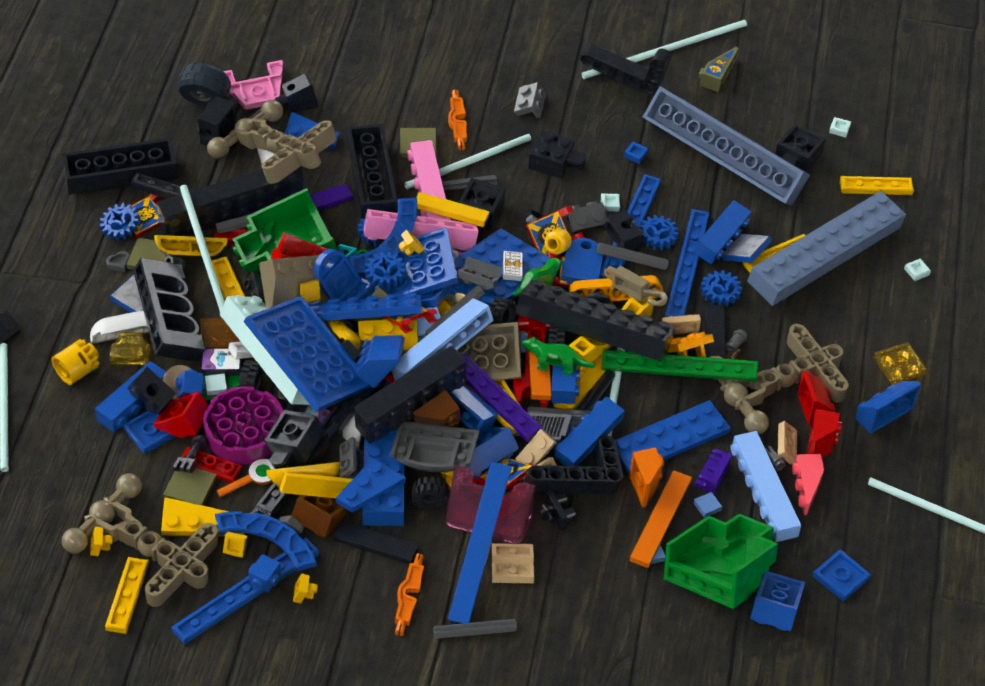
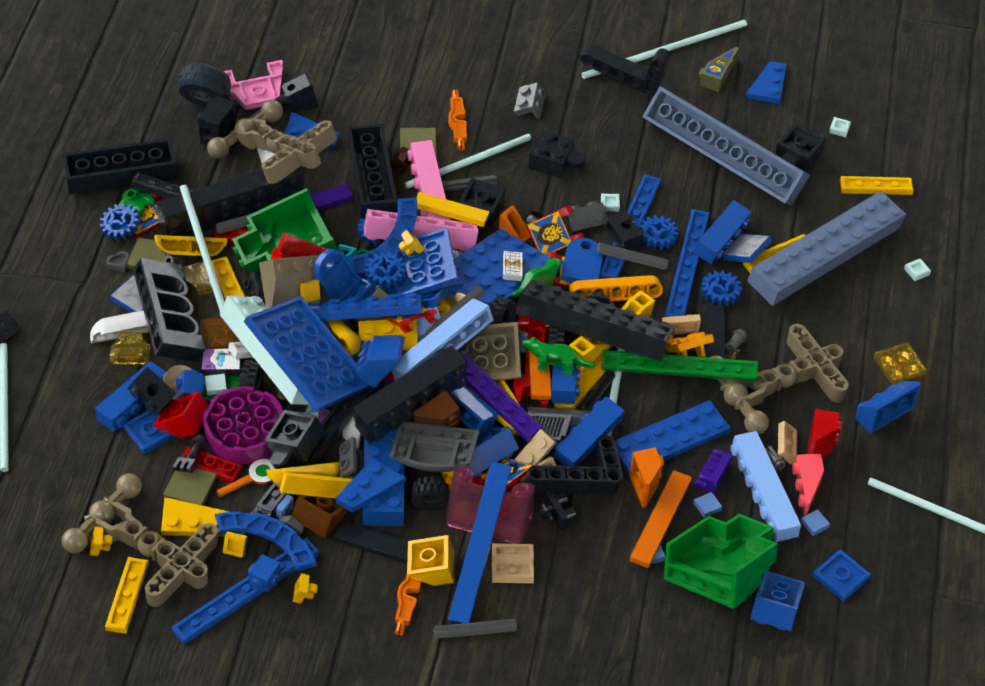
yellow gear [52,339,100,385] -> none
black tile [340,340,359,360] -> none
dark grey bracket [457,257,502,290] -> none
yellow head [544,229,572,255] -> none
dark tan piece [604,266,668,306] -> none
blue plate [624,142,648,164] -> none
red slope [797,371,835,426] -> none
none -> green plate [118,189,155,216]
none -> clear yellow slope [182,261,213,295]
none -> medium blue tile [276,494,294,520]
none -> dark brown tile [390,146,412,171]
none -> yellow slope [407,535,454,586]
none -> orange slope [499,205,531,242]
none -> blue wing [745,61,787,104]
none -> medium blue tile [801,509,830,536]

